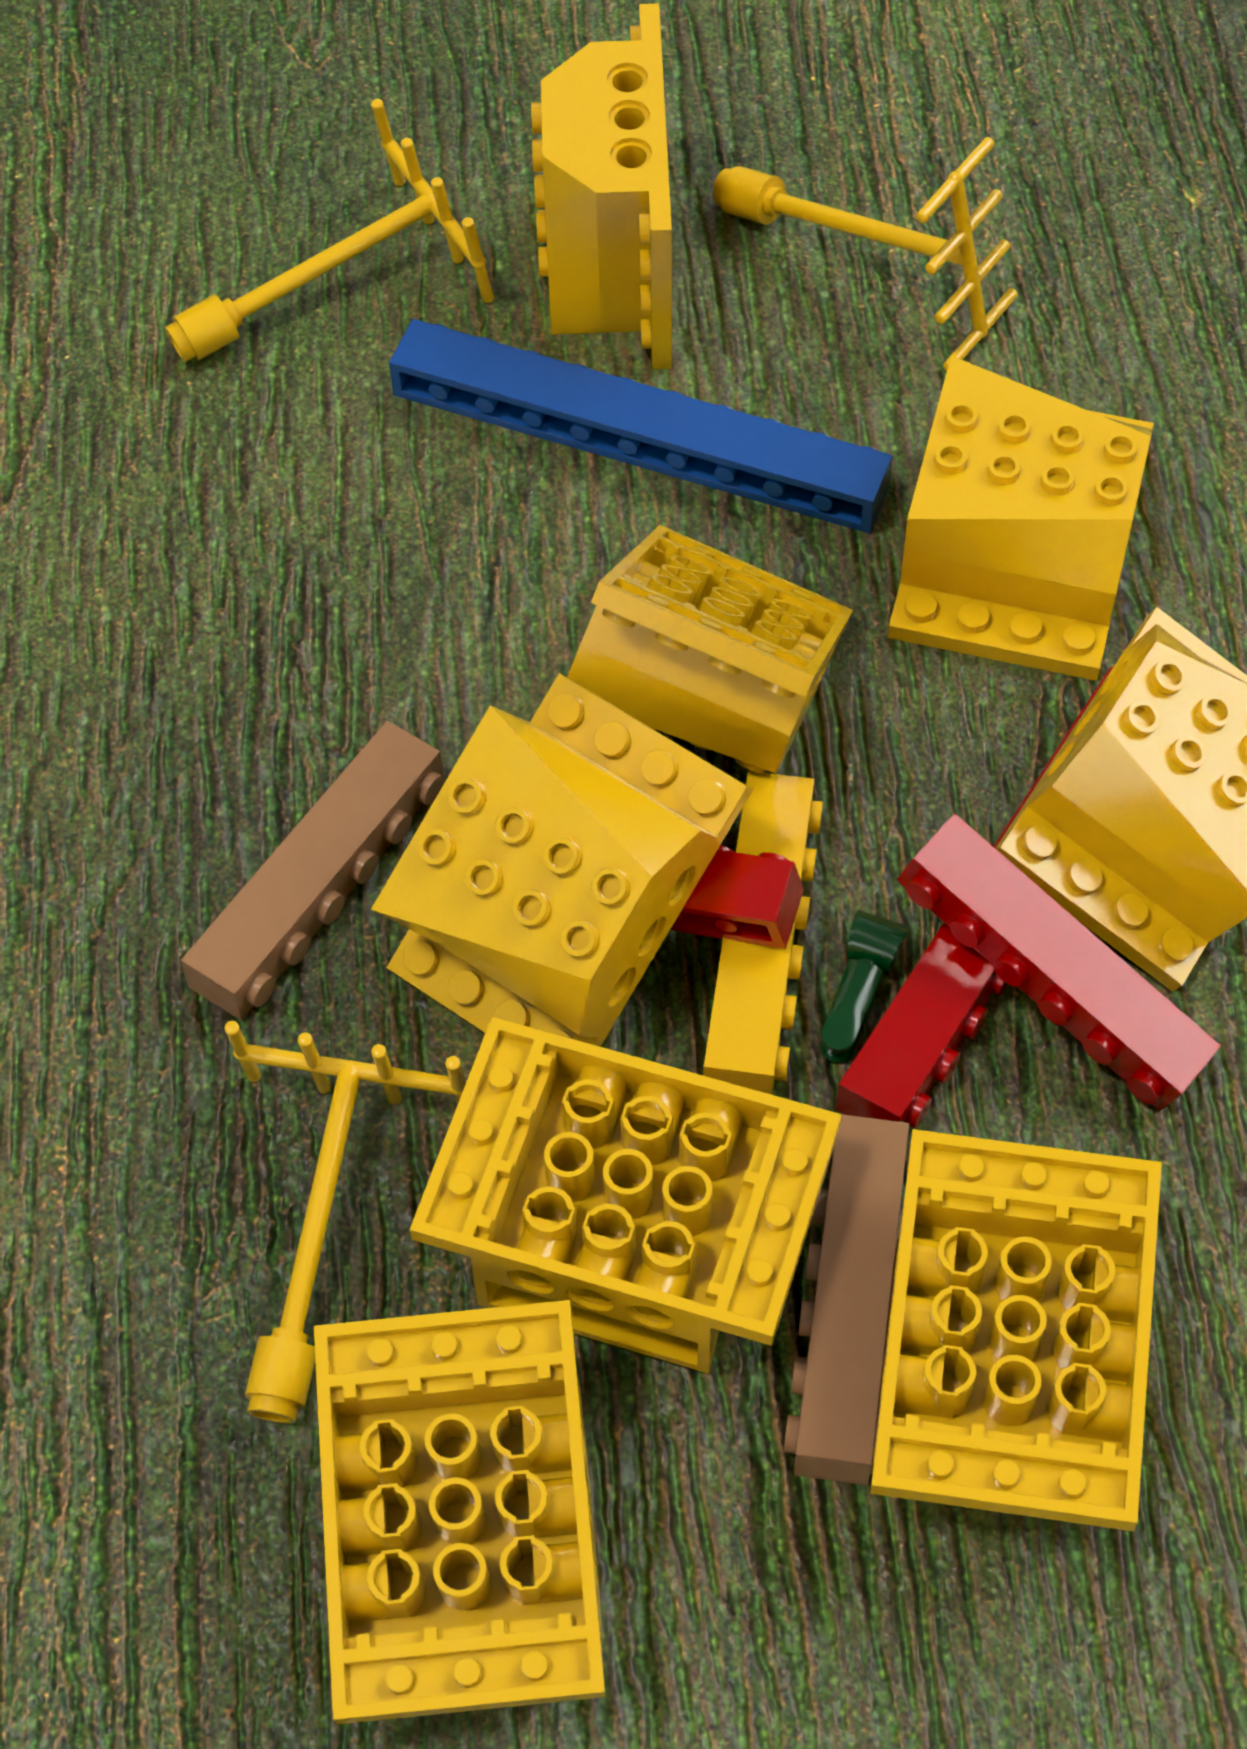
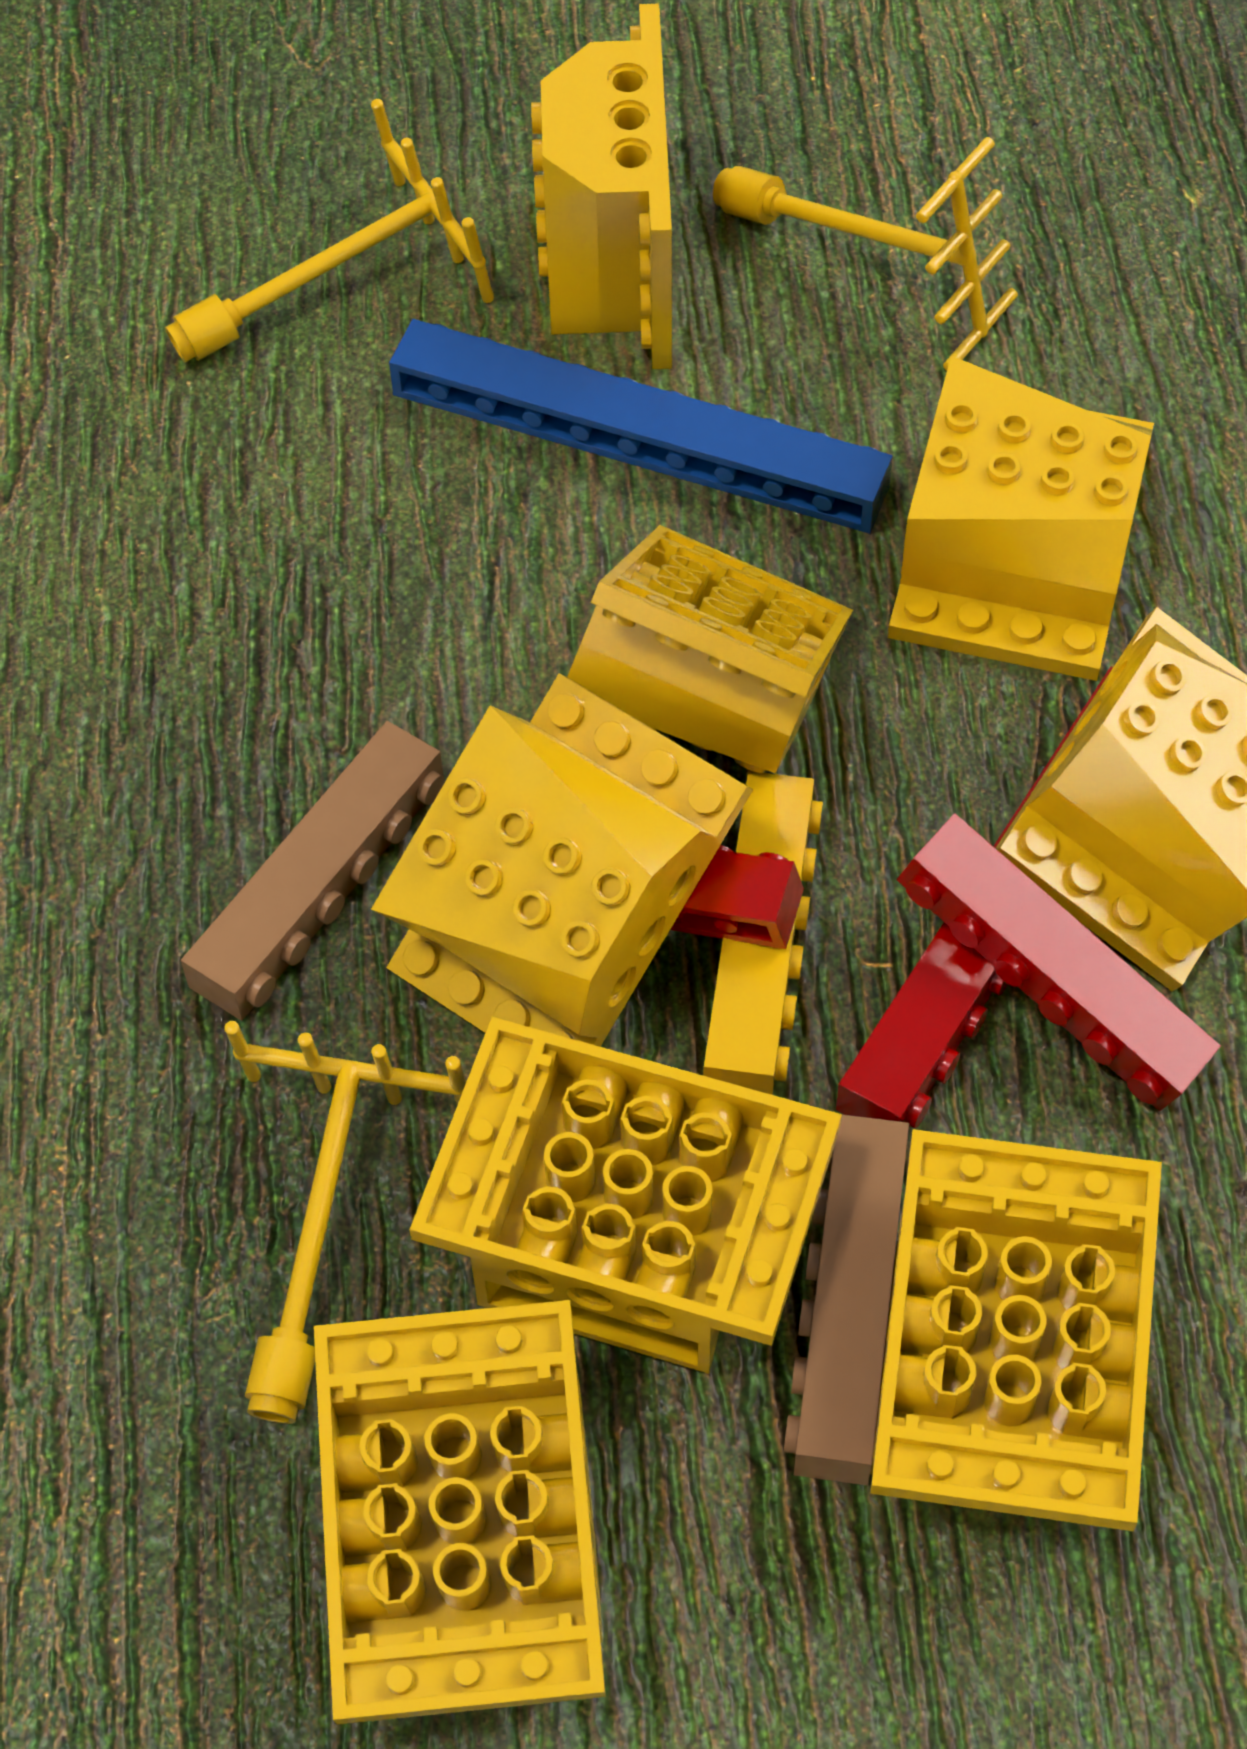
dark green piece [820,910,910,1065] -> none

